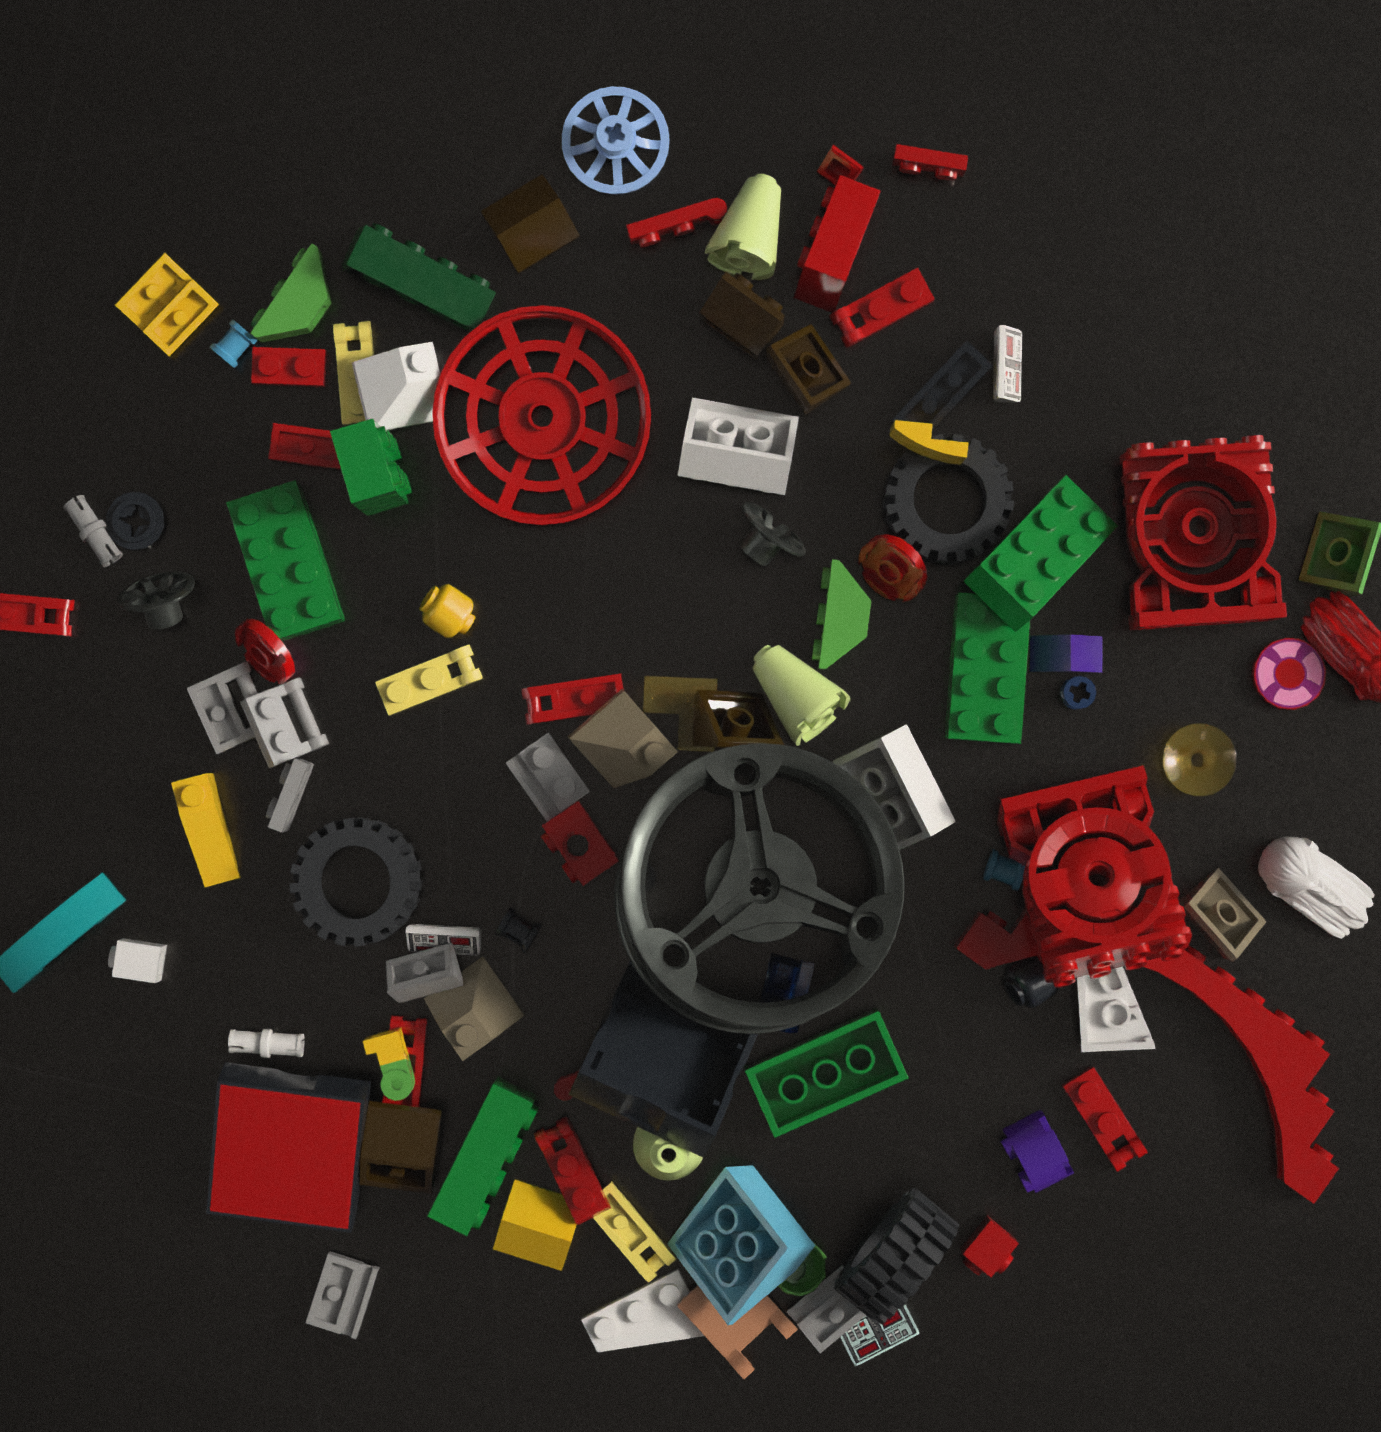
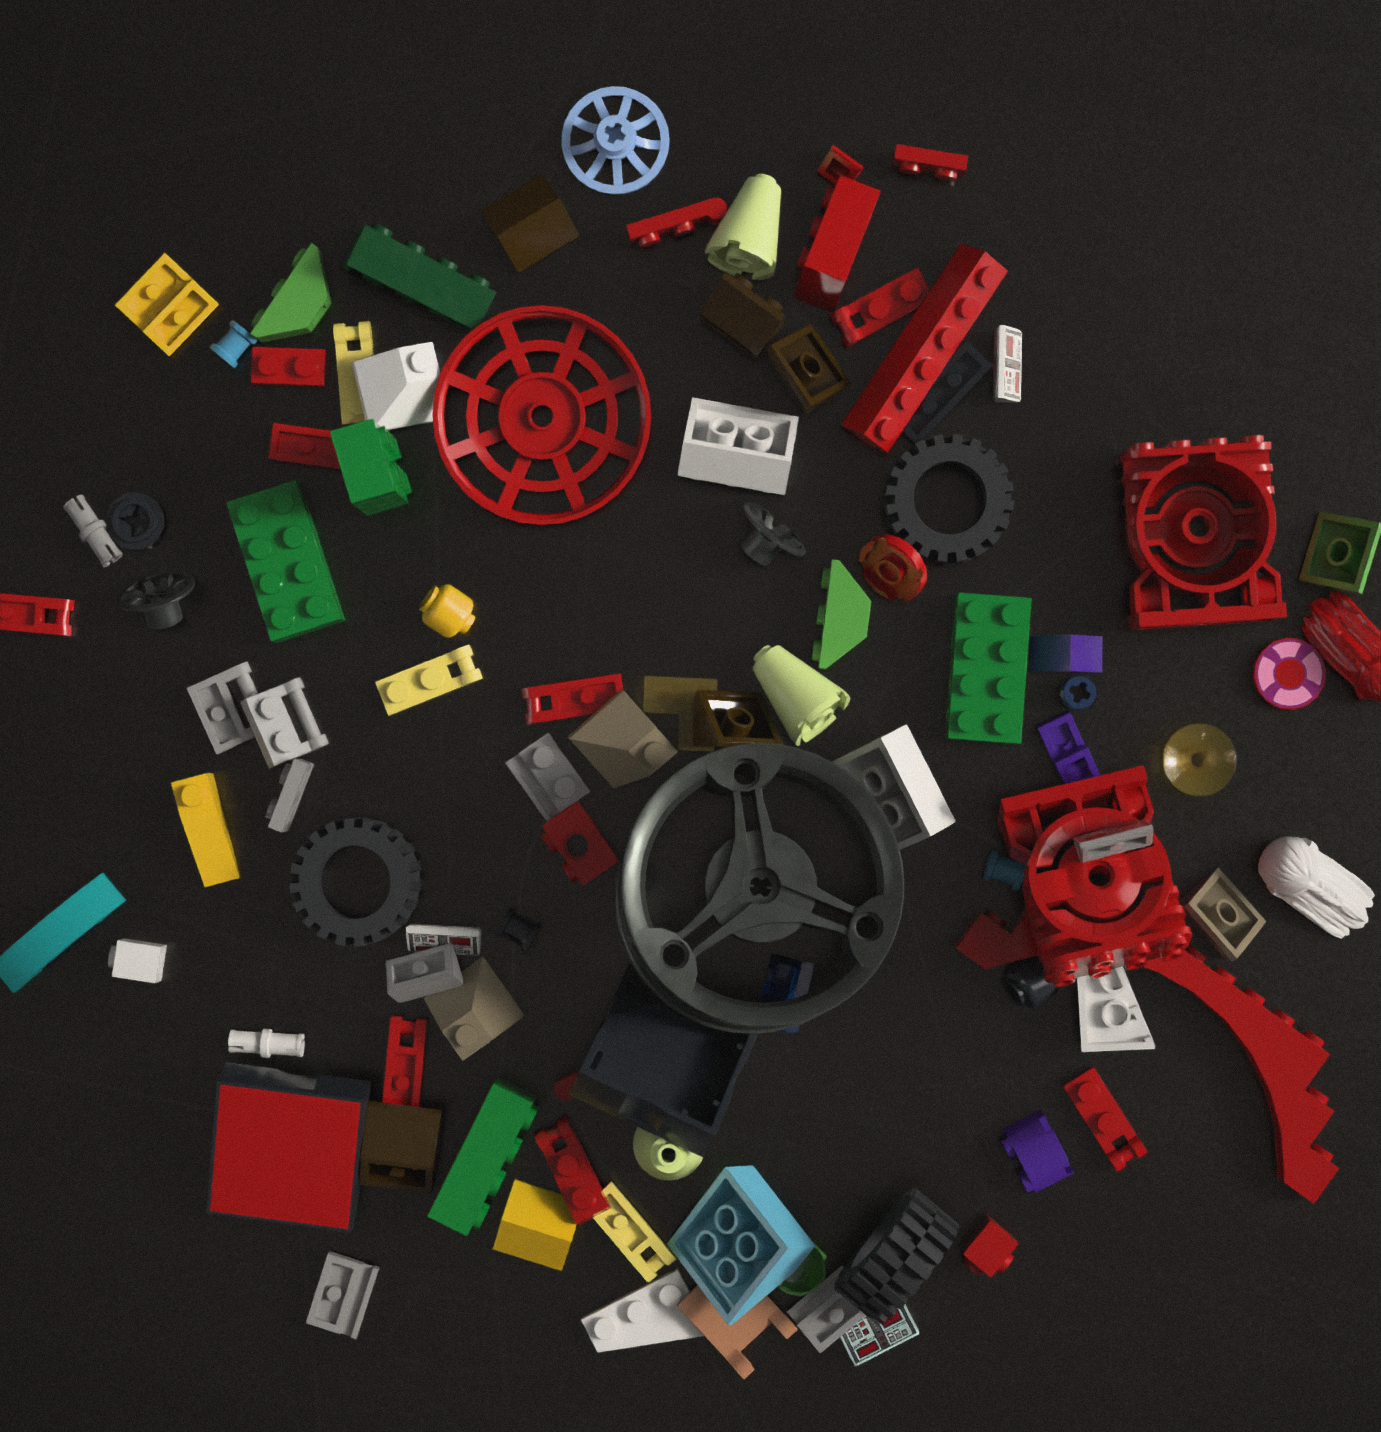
red tile [235,619,295,684] -> none
leg [363,1027,415,1101] -> none
green brick [744,1008,909,1138] -> none
yellow slope [890,420,968,465] -> none
green brick [963,475,1118,632] -> none
none -> red brick [841,244,1008,453]
none -> dark purple slope [1035,710,1100,784]
none -> light grey slope [1074,819,1153,863]

